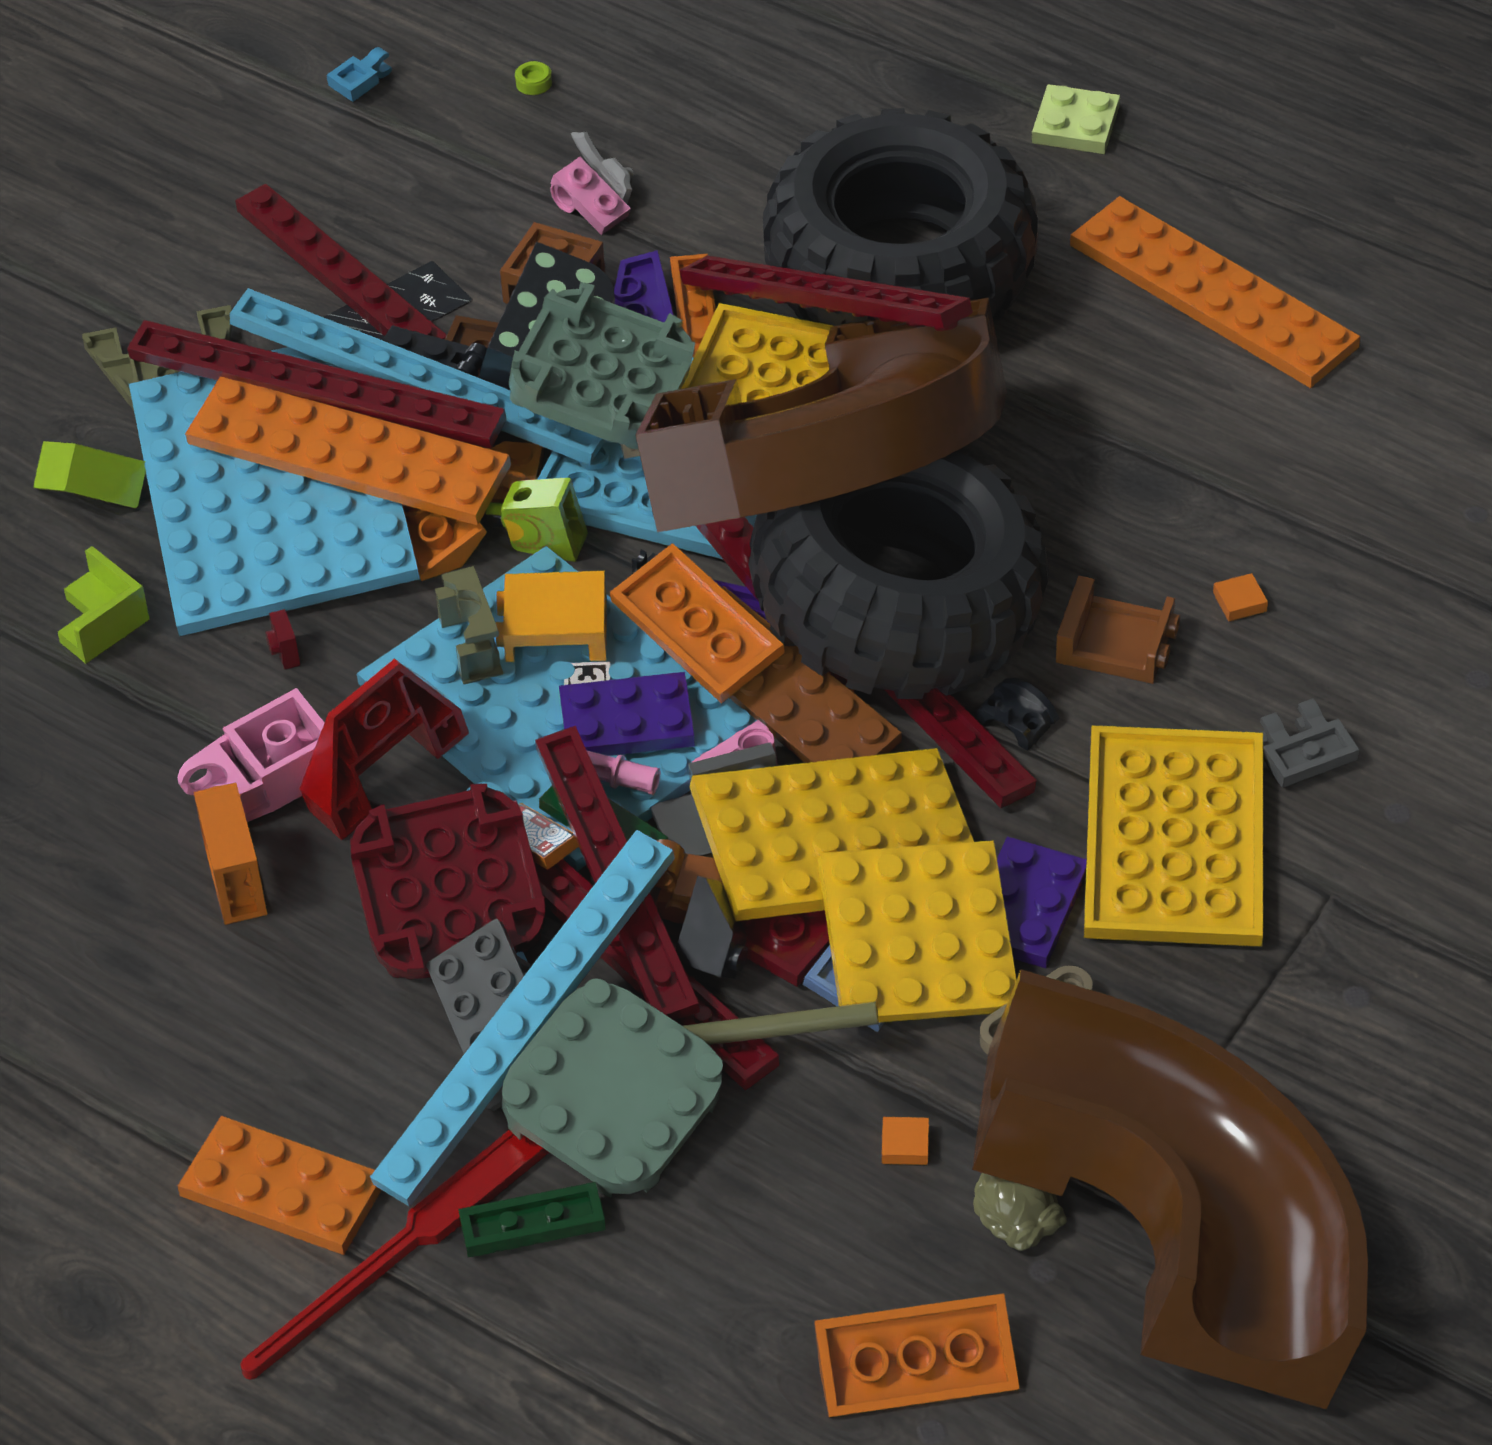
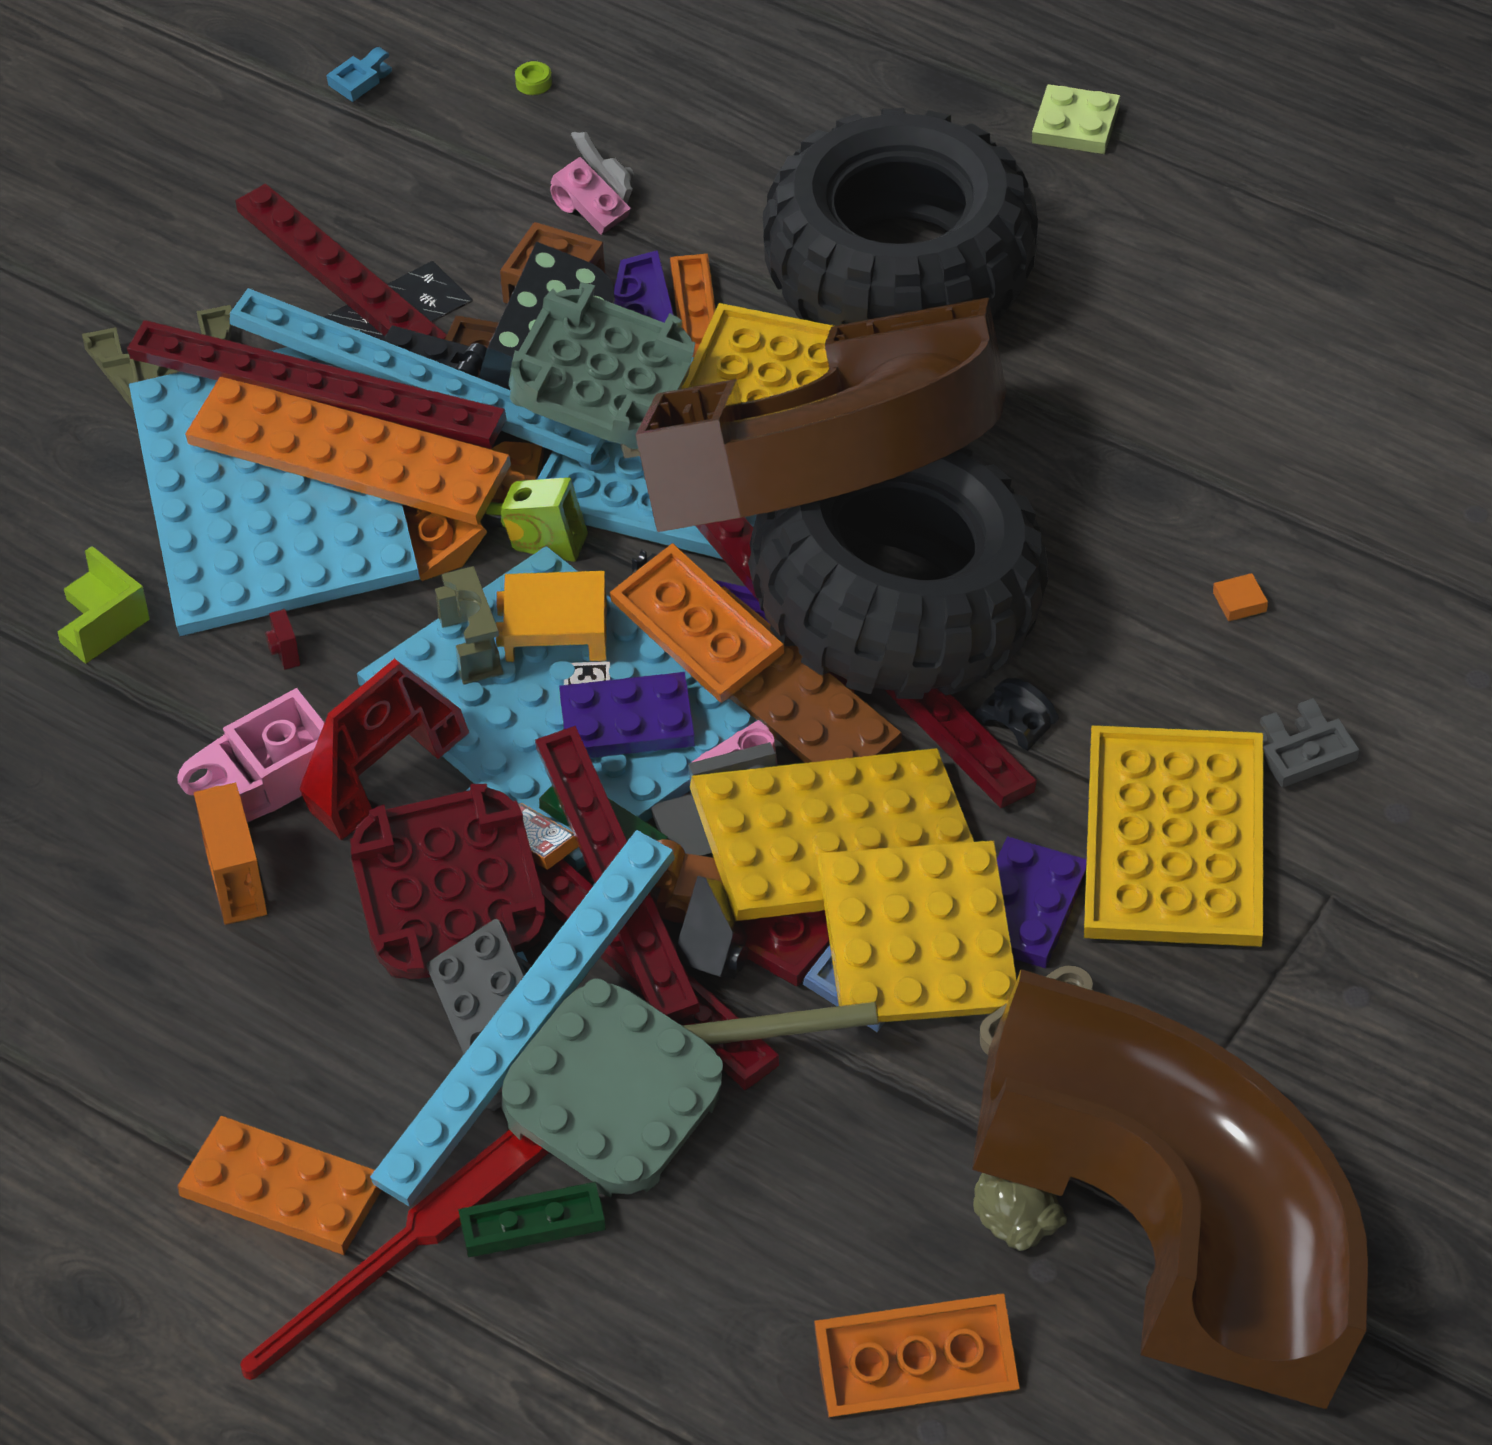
lime panel [34,441,146,508] -> none
bright pink axle [587,751,661,795] -> none
dark red plate [679,255,973,331] -> none
orange tile [882,1117,929,1165] -> none
dark orange panel [1056,576,1181,684] -> none
orange plate [1070,196,1360,388] -> none

